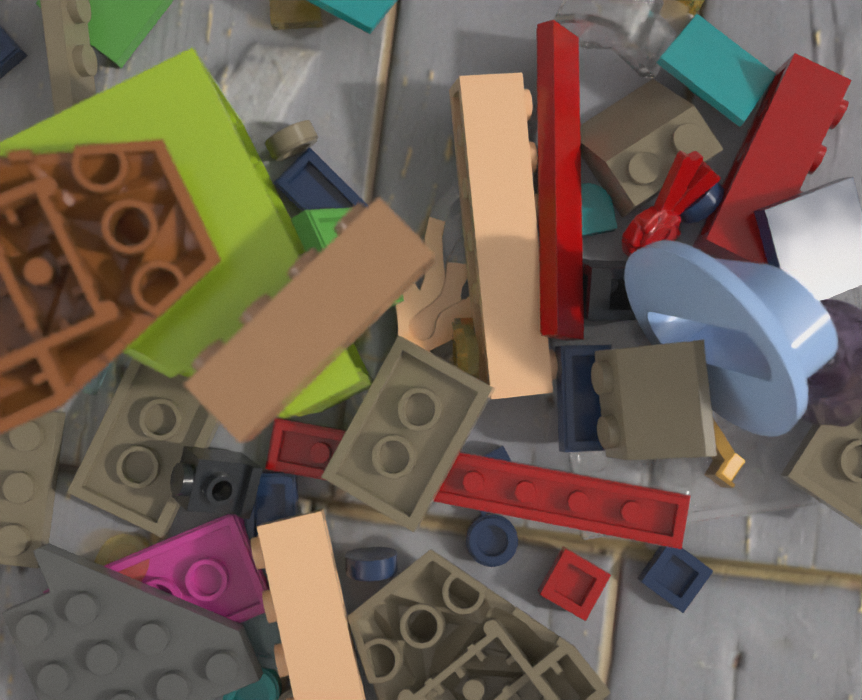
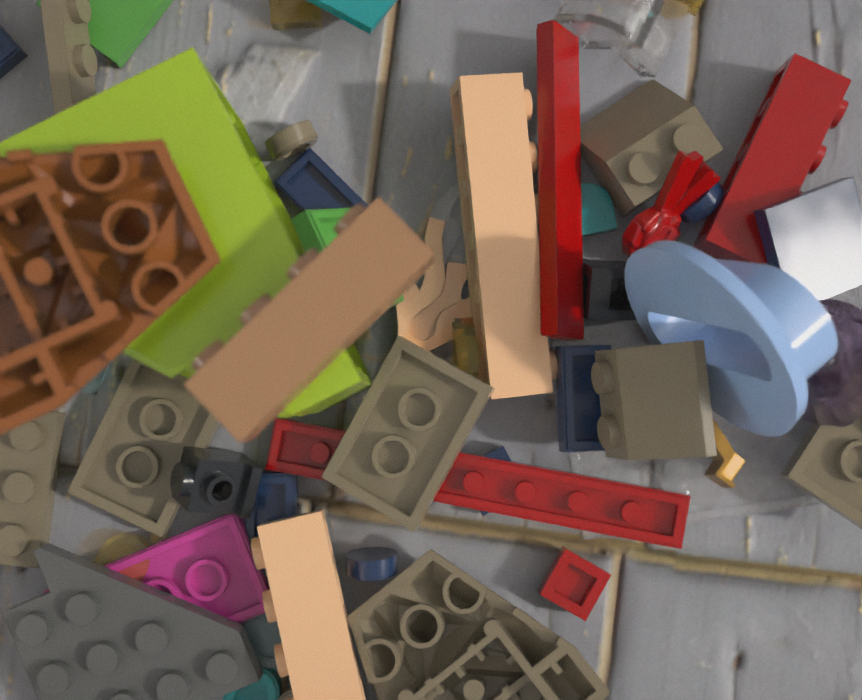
dark blue tile [466,513,518,567] -> none
dark blue tile [637,545,713,613] -> none
teal piece [656,14,776,127] -> none

